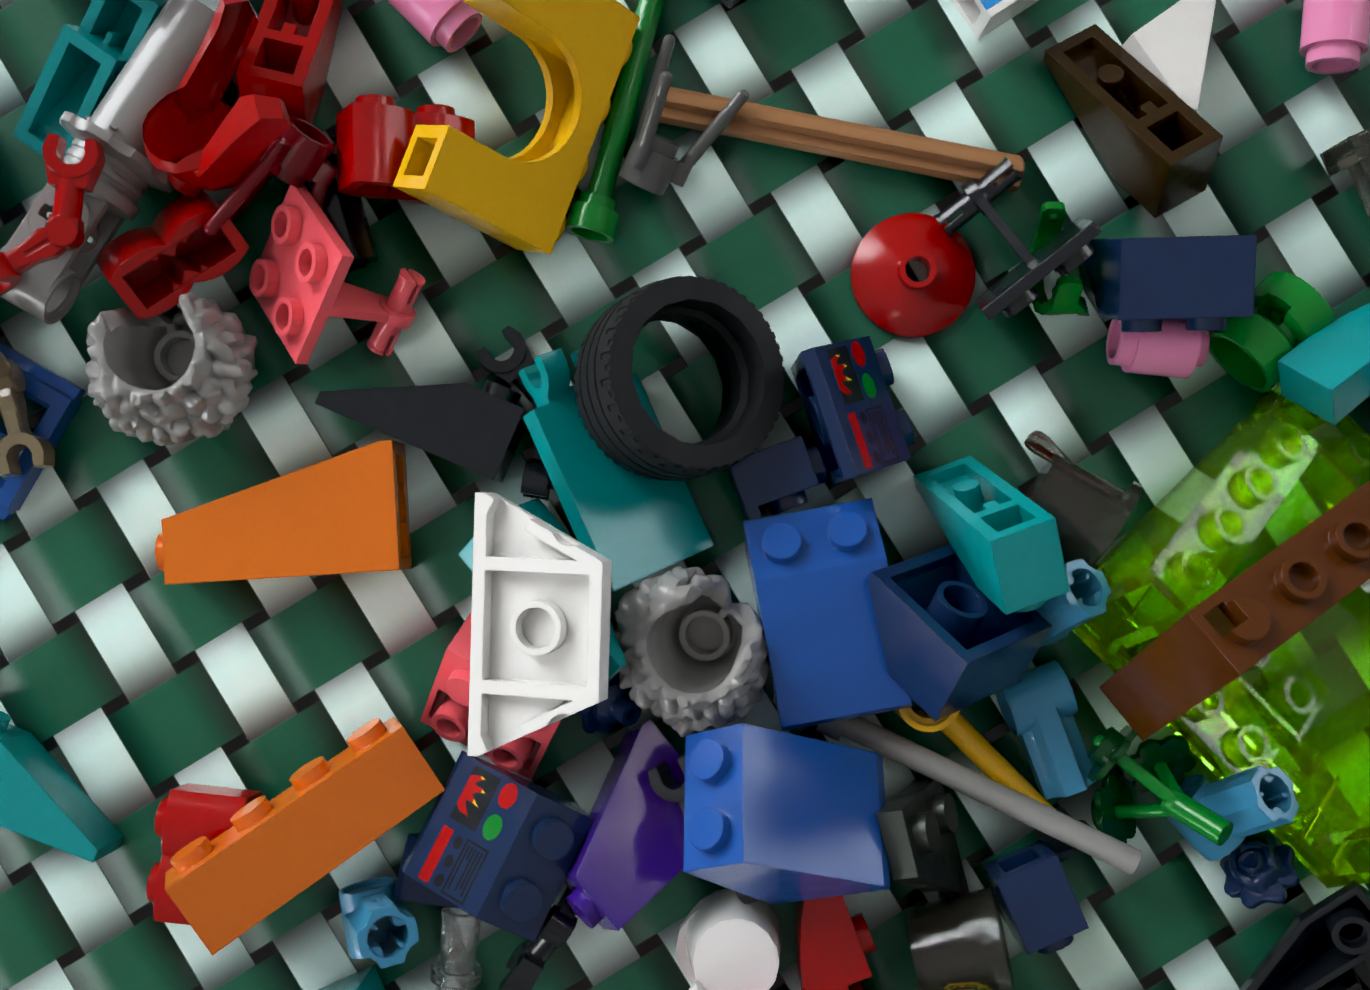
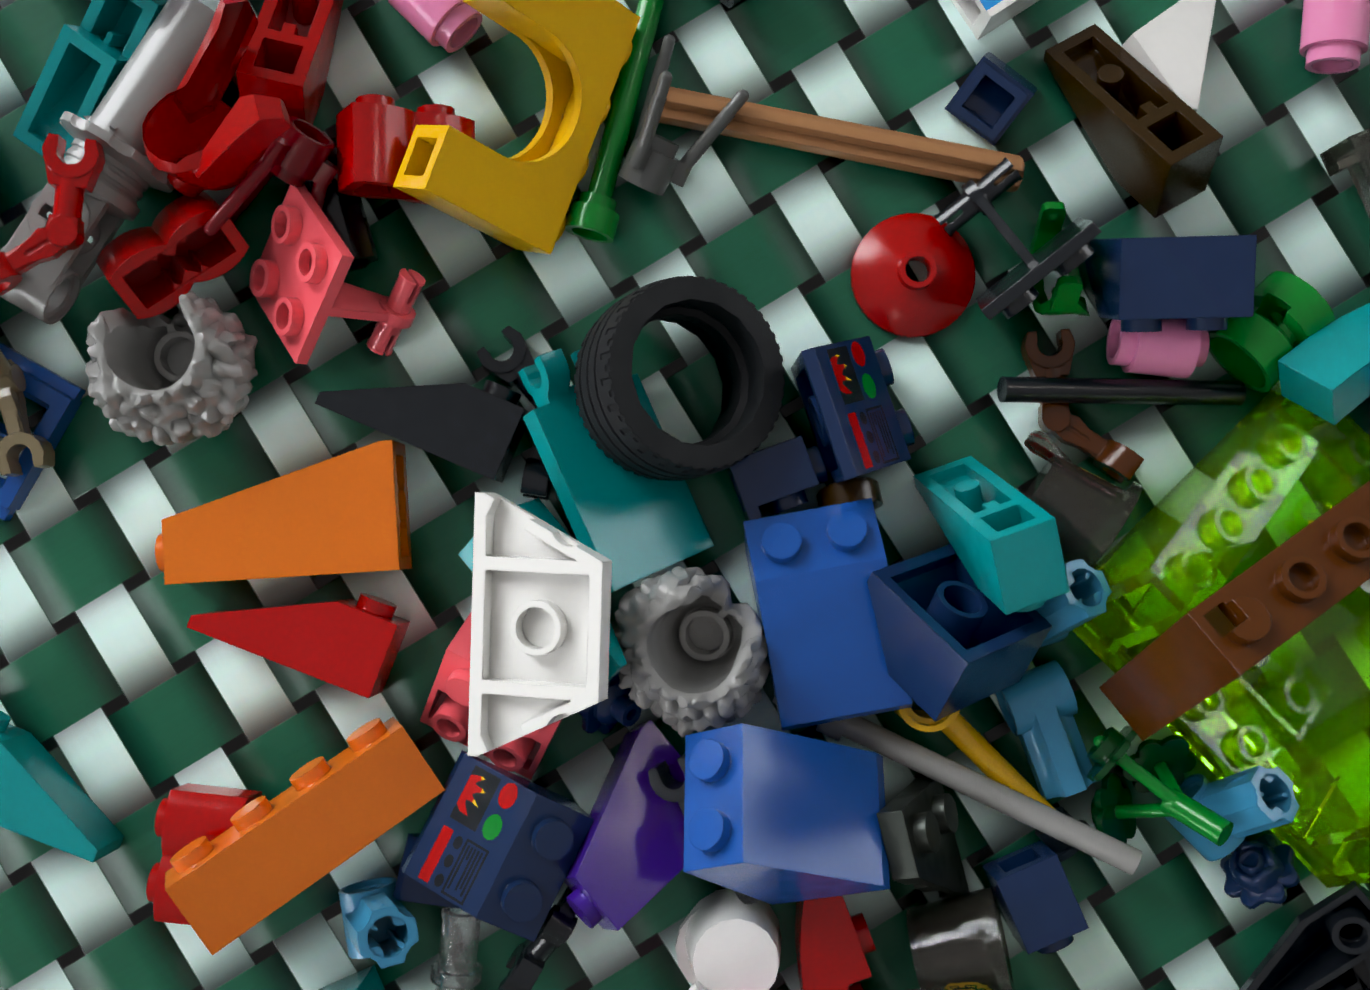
none -> red slope [187,593,410,699]
none -> dark brown tile [816,477,883,510]
none -> dark blue slope [945,52,1038,146]
none -> black bar [997,376,1246,406]
none -> reddish brown piece [1021,329,1144,484]

